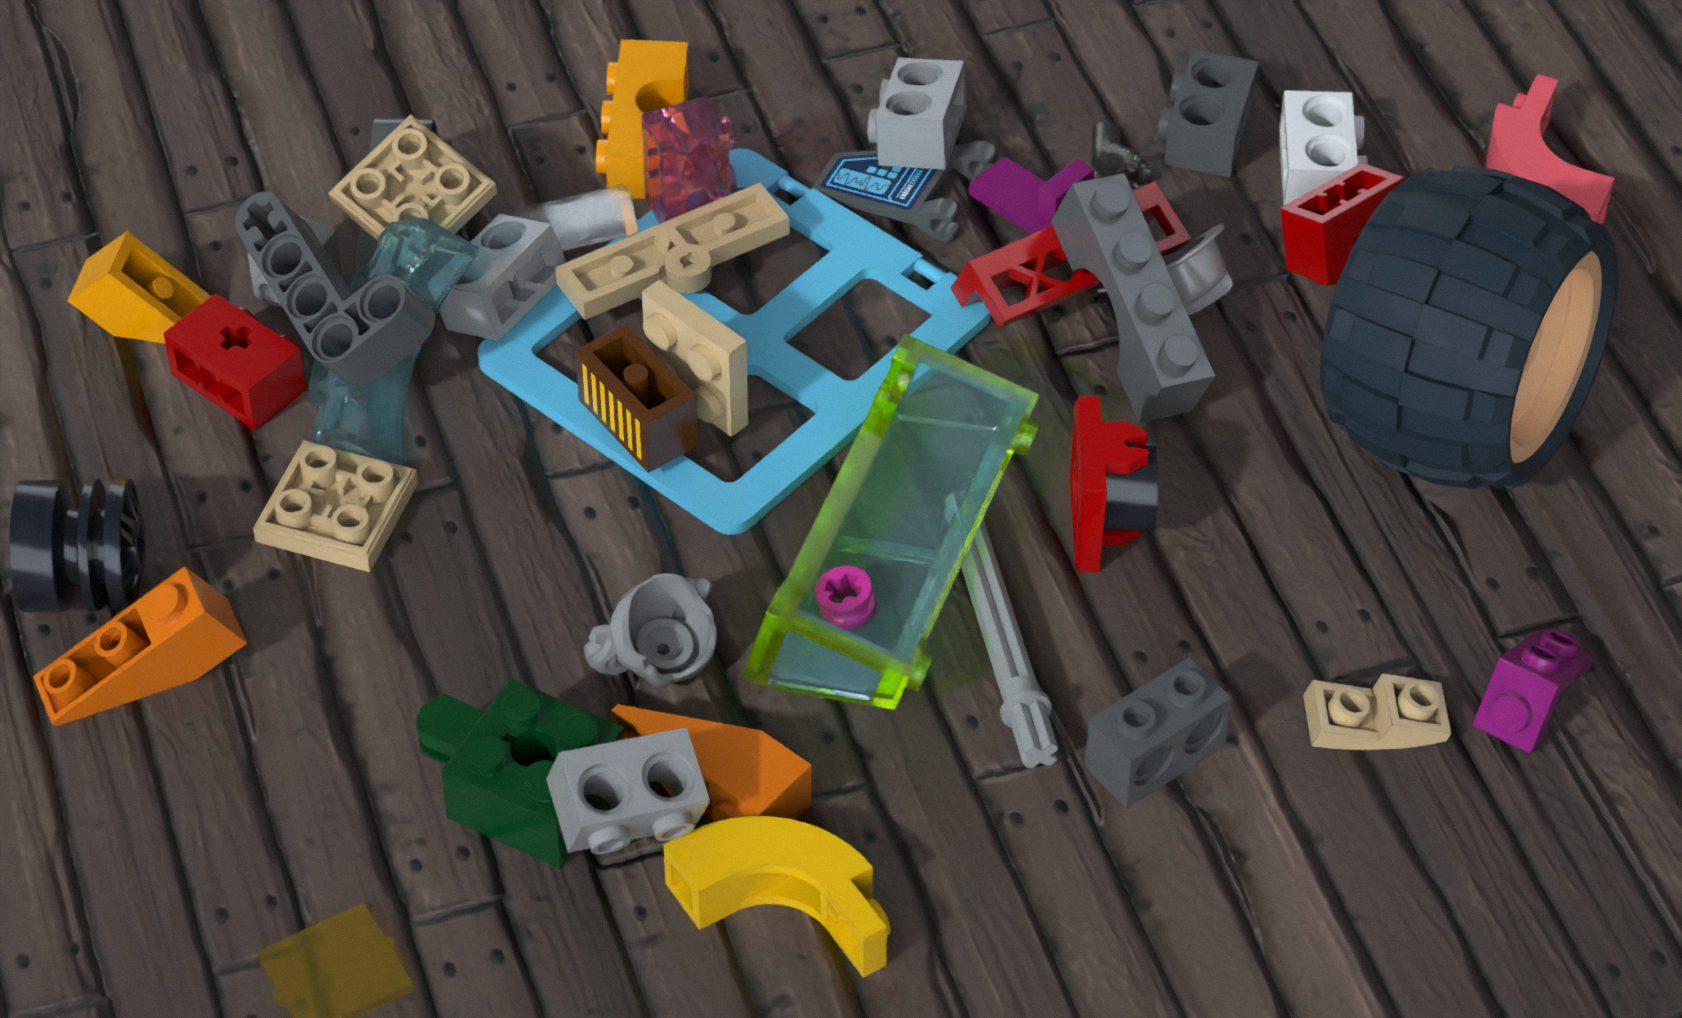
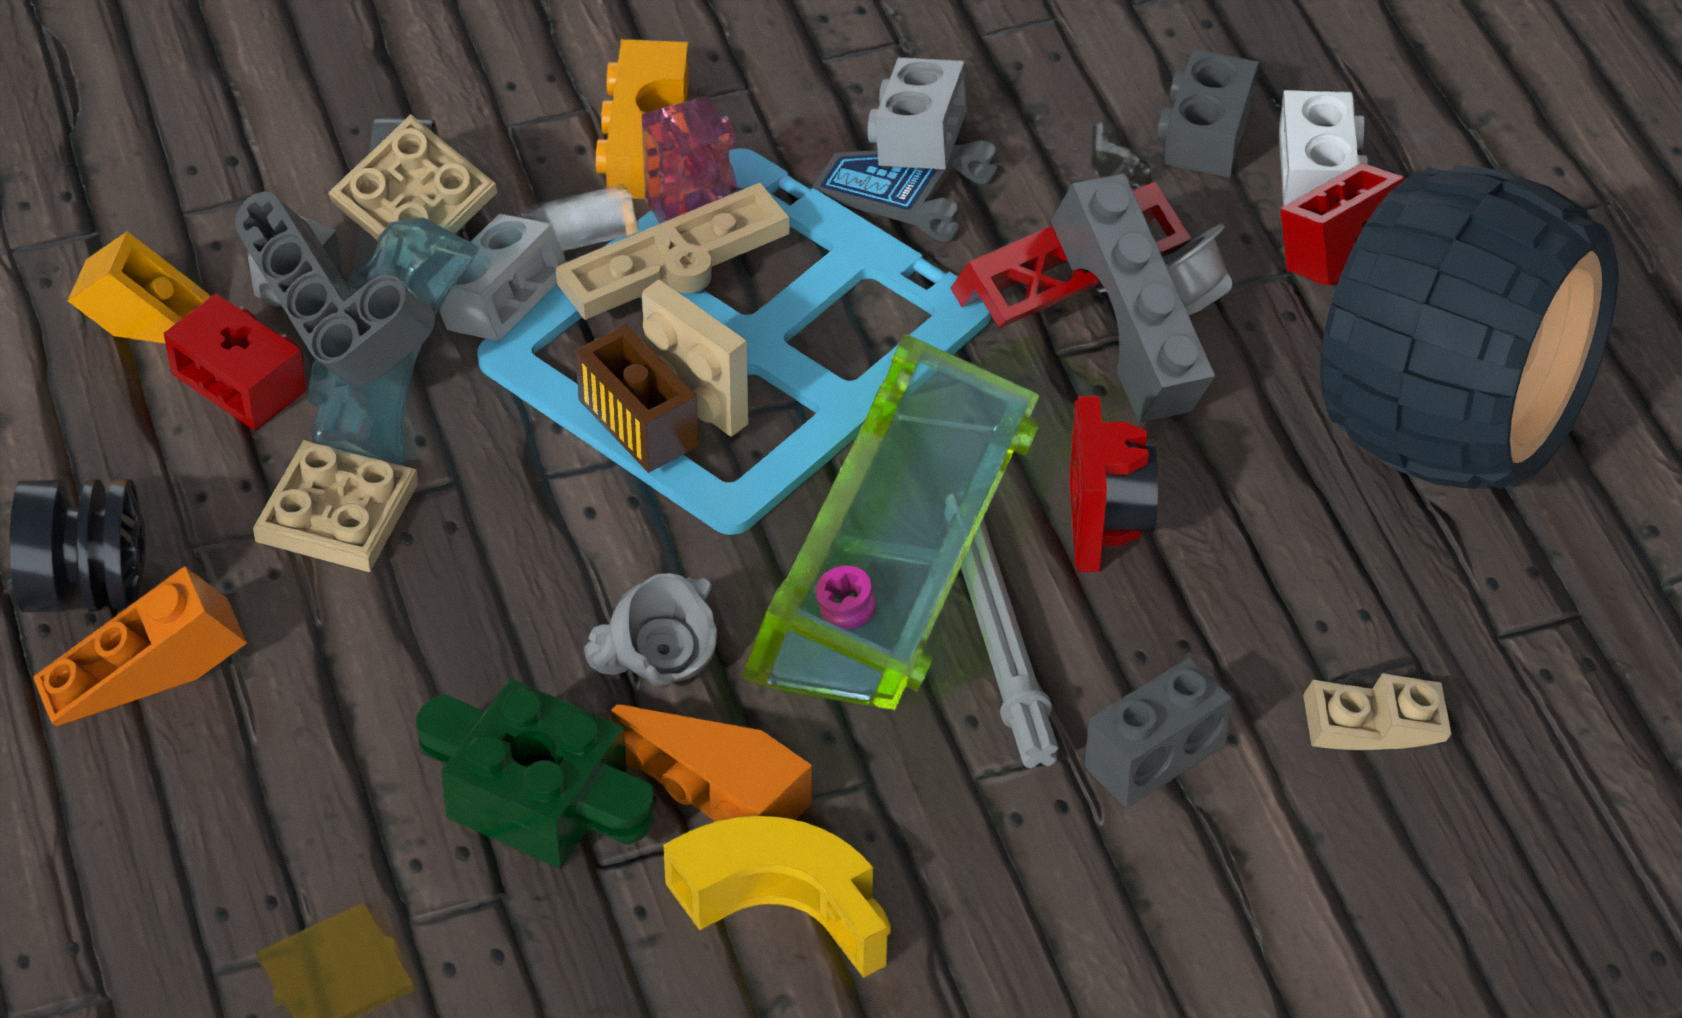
light grey brick [546,727,710,854] -> none
magenta bracket [969,157,1095,235] -> none
magenta bracket [1472,629,1594,754] -> none
coral arch [1486,74,1615,224] -> none

